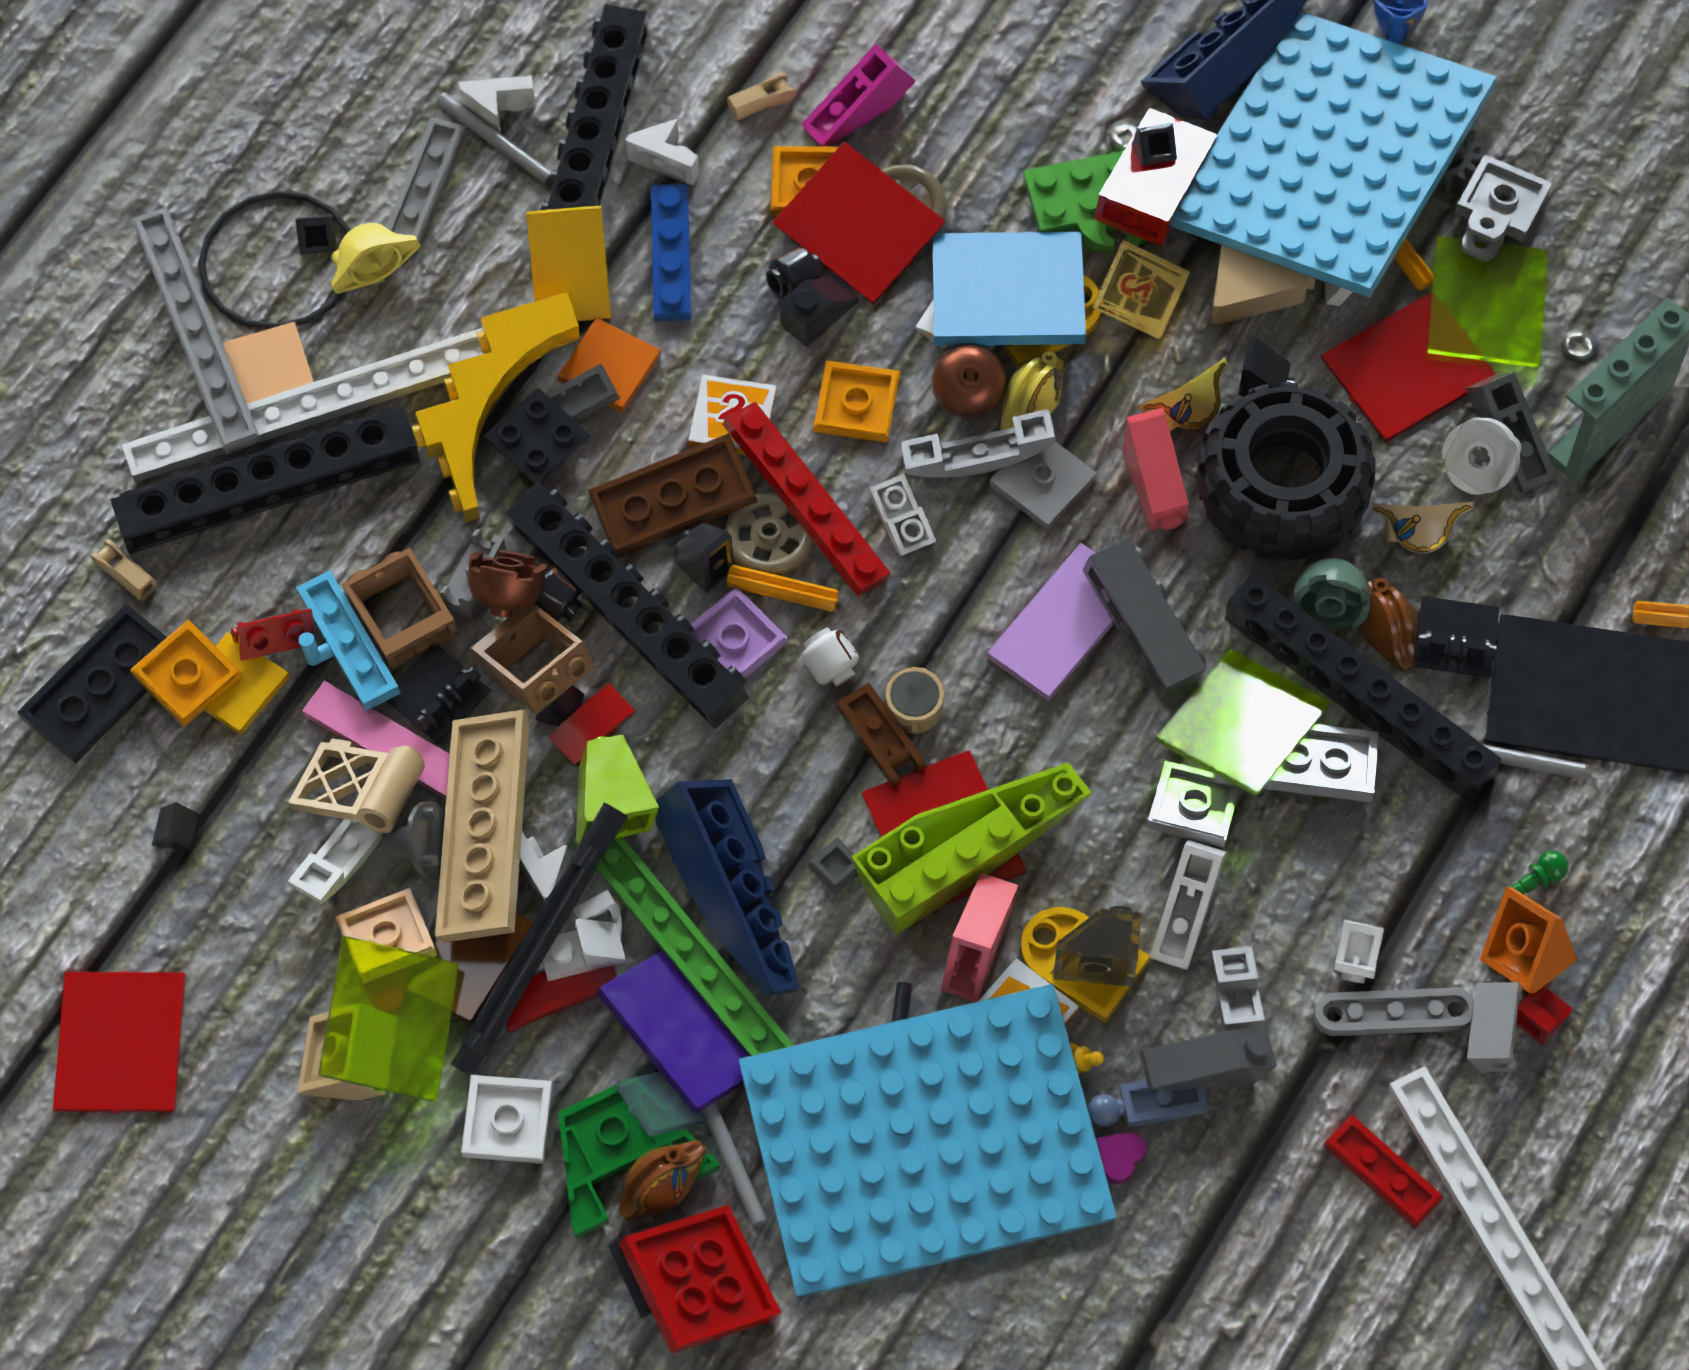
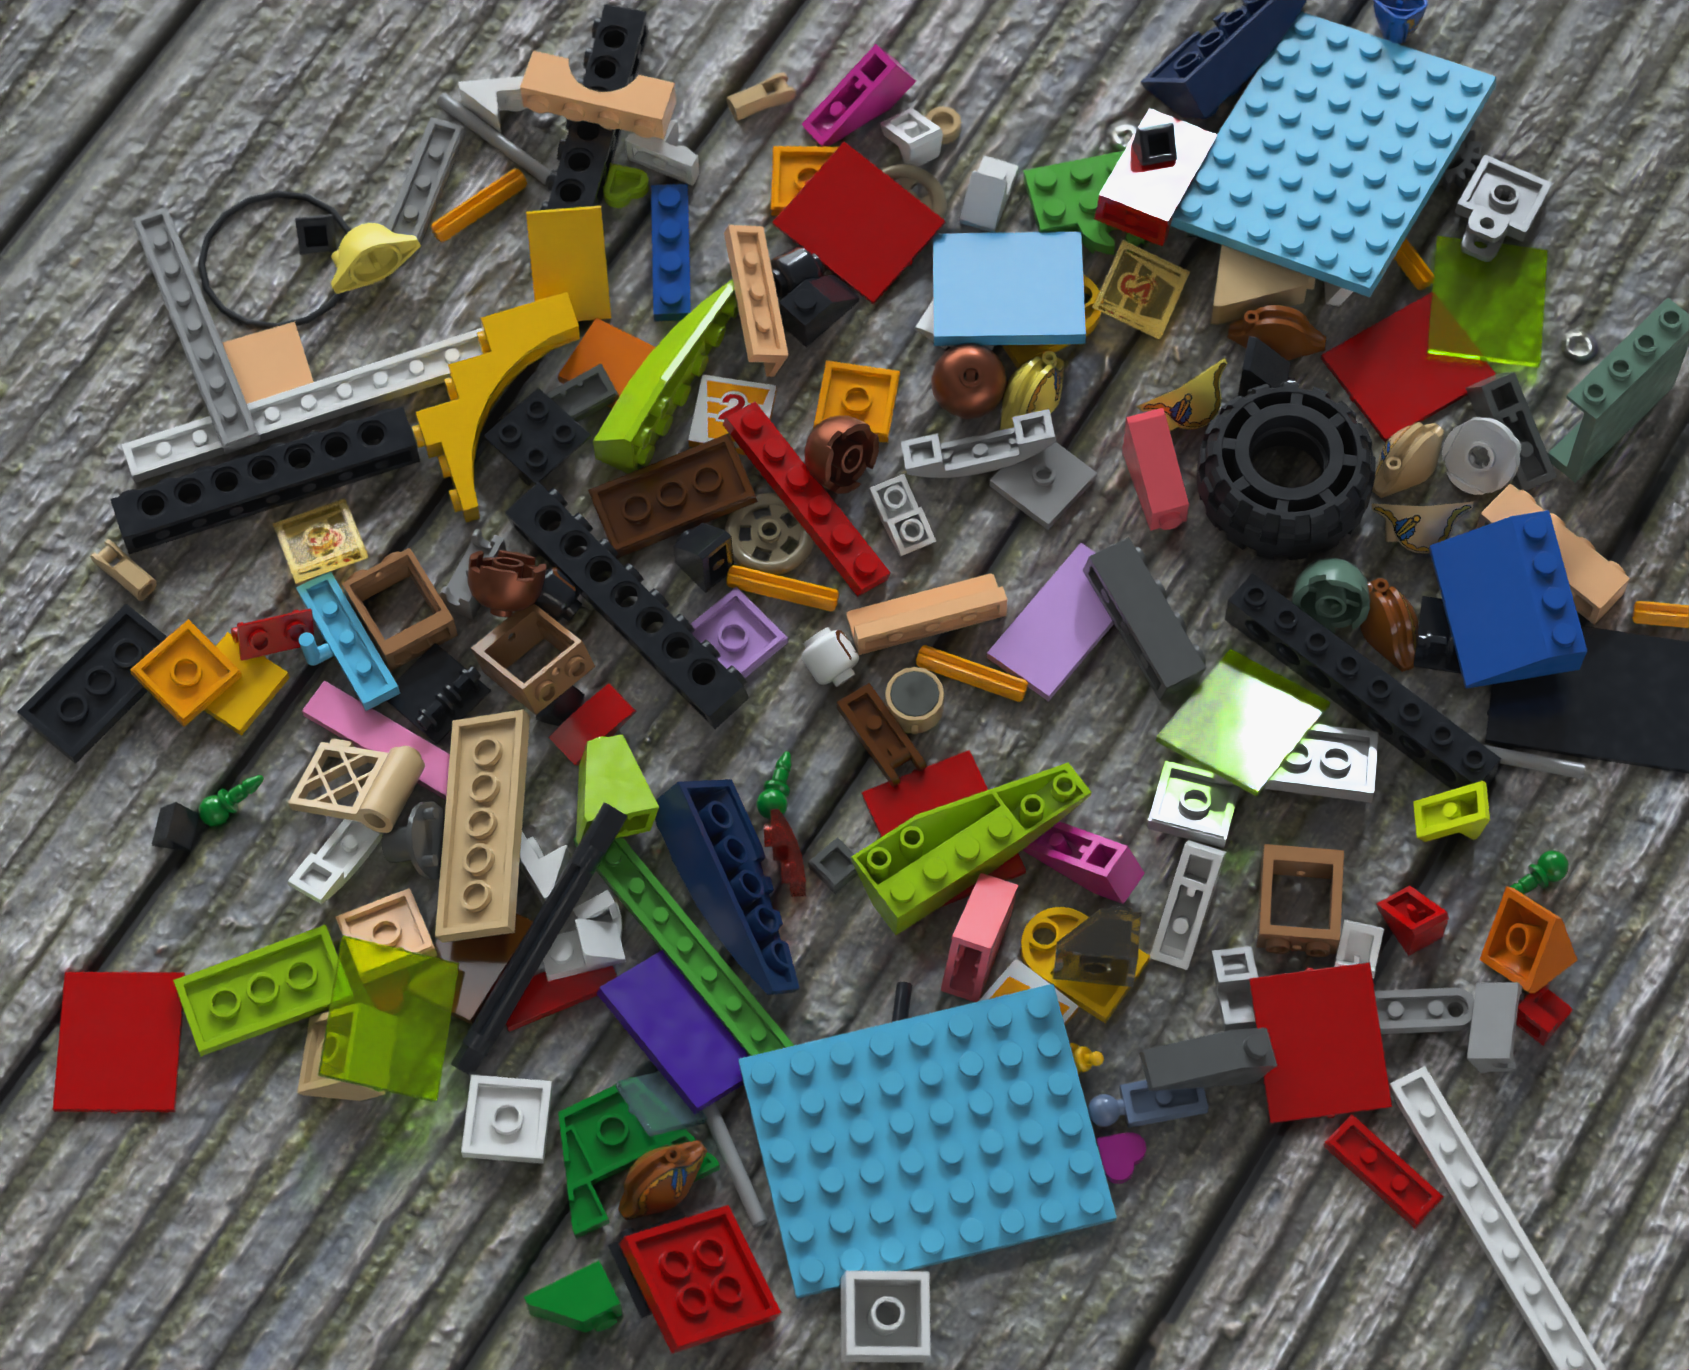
none -> lime plate [173,924,354,1056]
none -> green bar [199,775,264,826]
none -> clear yellow tile [273,498,368,583]
none -> light orange axle [431,168,527,242]
none -> light nougat arch [520,51,676,139]
none -> green slope [524,1260,623,1333]
none -> lime wedge [593,279,739,474]
none -> lime tile [603,163,649,208]
none -> light nougat panel [724,225,789,377]
none -> green bar [756,751,792,820]
none -> clear red slope [764,809,806,897]
none -> copper cylinder [804,415,879,494]
none -> white brick [841,1271,930,1363]
none -> light nougat panel [846,573,1007,655]
none -> white slope [880,108,943,166]
none -> light orange axle [916,645,1028,702]
none -> tan tile [926,106,961,144]
none -> white slope [959,155,1019,233]
none -> dark pink slope [1022,821,1145,904]
none -> dark orange hat [1227,305,1326,360]
none -> red piece [1249,962,1392,1124]
none -> medium nougat window [1256,844,1344,957]
none -> tan hat [1372,422,1444,498]
none -> red slope [1376,886,1449,956]
none -> neon yellow slope [1413,781,1490,842]
none -> blue slope [1429,510,1587,689]
none -> light nougat brick [1476,483,1630,625]

